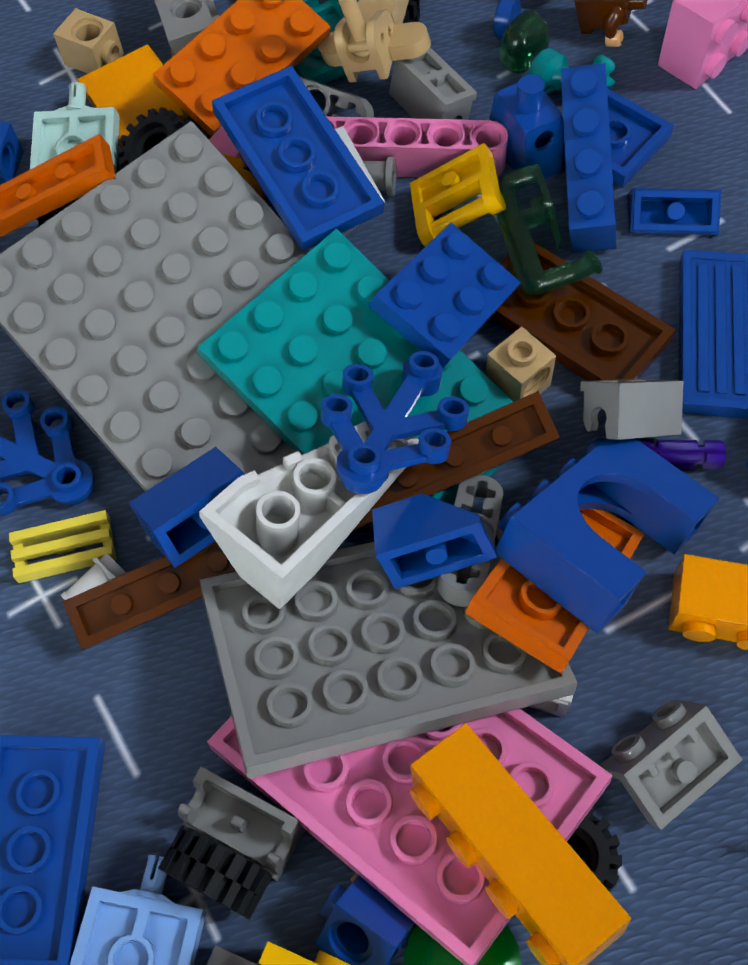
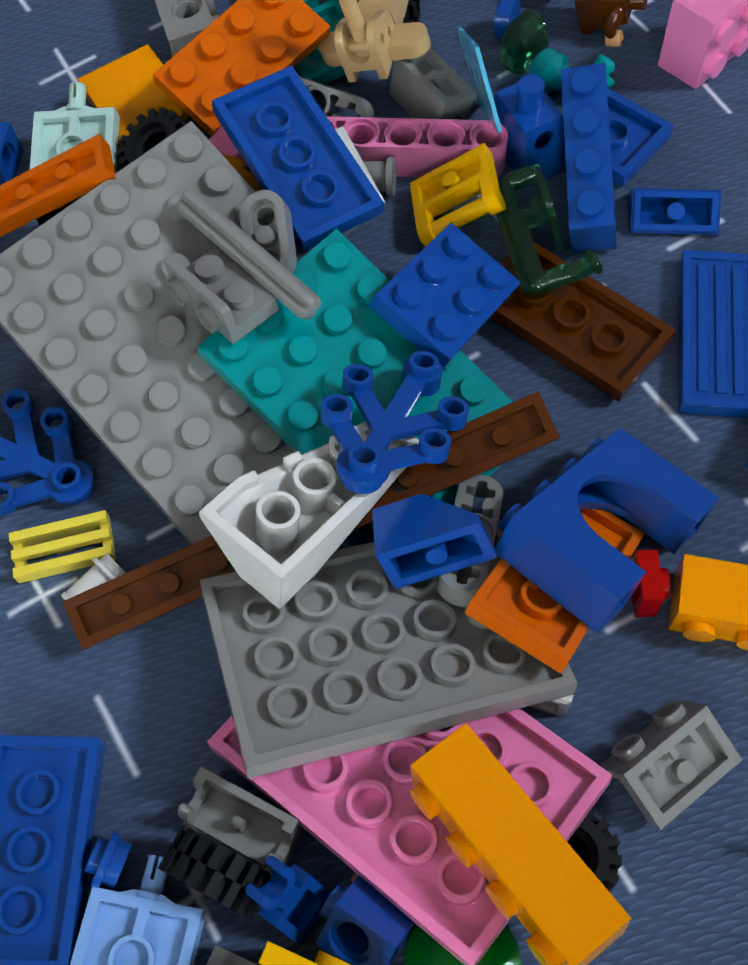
tan brick [53,8,124,74] -> none
blue brick [129,447,245,568] -> none
tan brick [486,326,556,402] -> none
light grey hinge [580,379,684,440] -> none
dark purple axle [637,439,726,469] -> none
none -> blue plate [84,831,132,889]
none -> light grey bracket [163,246,279,344]
none -> light grey axle [177,190,321,320]
none -> light grey plate [240,190,297,274]
none -> blue plate [245,856,331,946]
none -> medium azure window [456,26,502,133]
none -> red plate [632,550,671,618]

